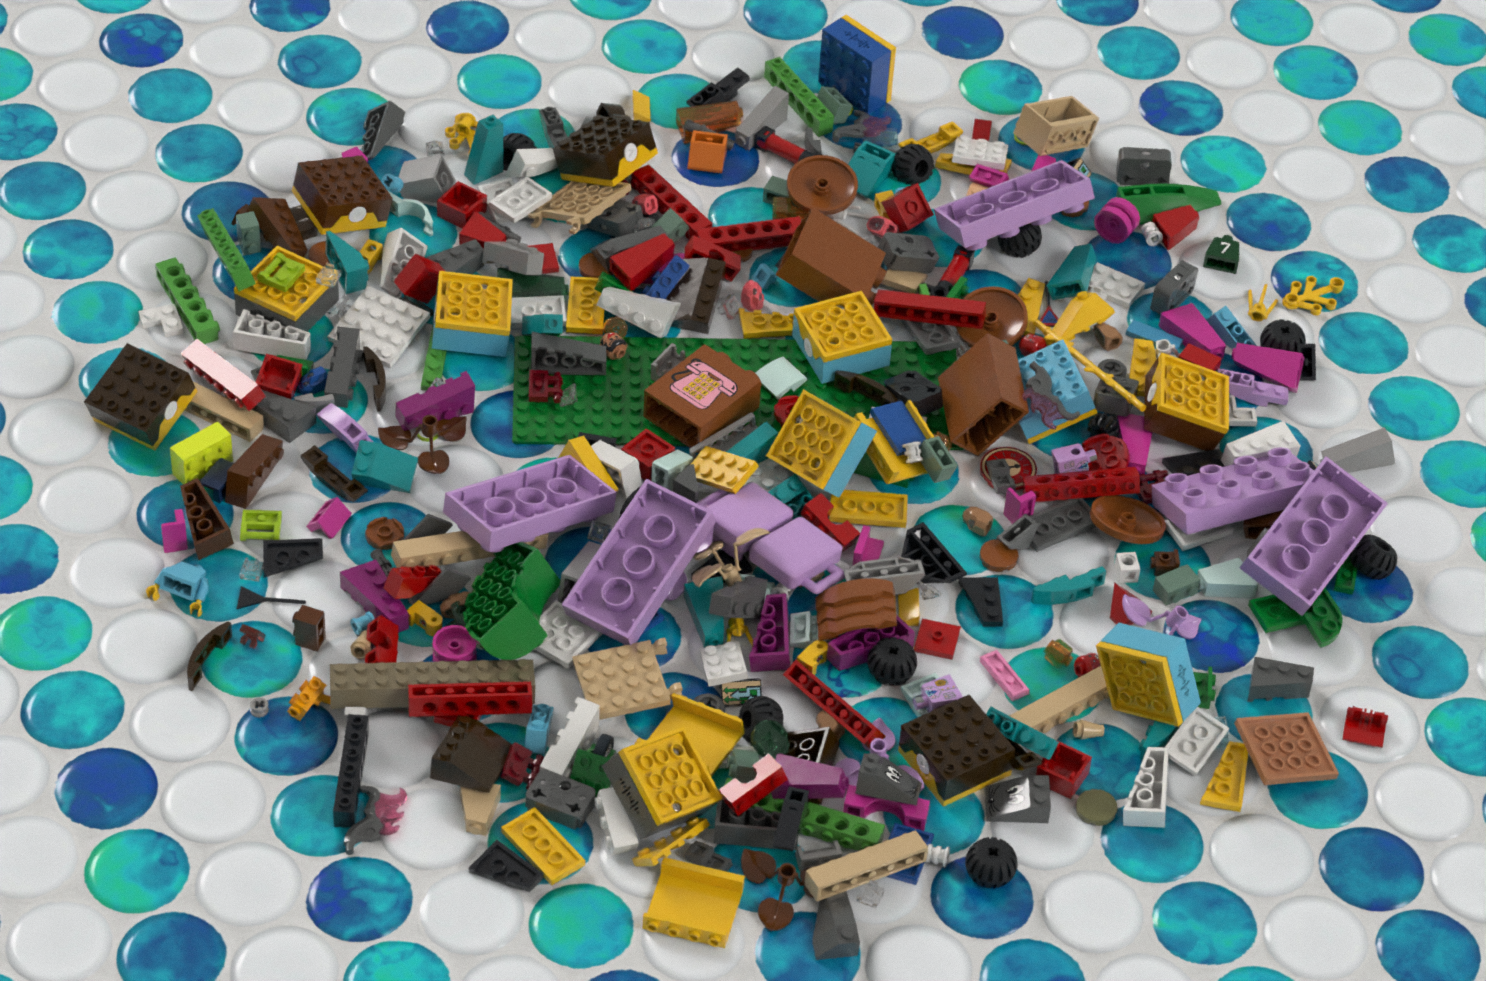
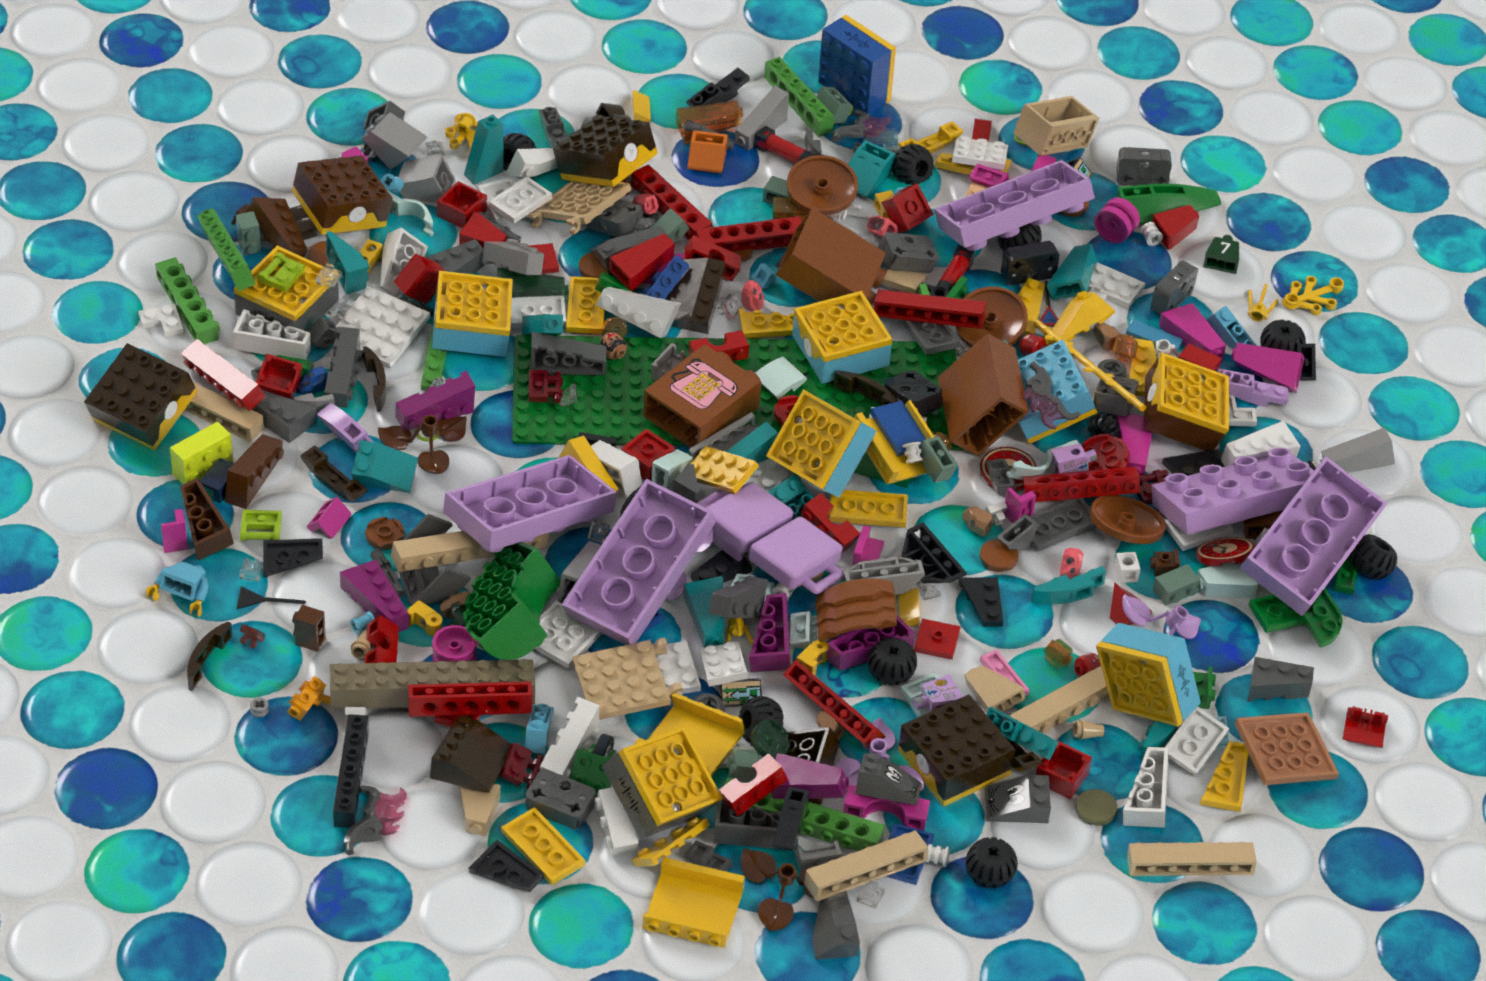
red slope [383,565,441,599] -> none
tan plant [692,528,770,588] -> none
none -> dark grey brick [308,317,337,350]
none -> light grey slope [362,112,428,170]
none -> white plate [655,641,701,694]
none -> red arch [689,330,749,362]
none -> tan slope [964,665,1026,712]
none -> white tile [985,501,1007,526]
none -> black axle [1000,241,1060,286]
none -> light aqua piece [1006,440,1079,480]
none -> coral rock [1060,548,1084,579]
none -> clear orange head [1112,334,1138,362]
none -> tan brick [1127,842,1257,876]
none -> red tile [1196,537,1254,566]

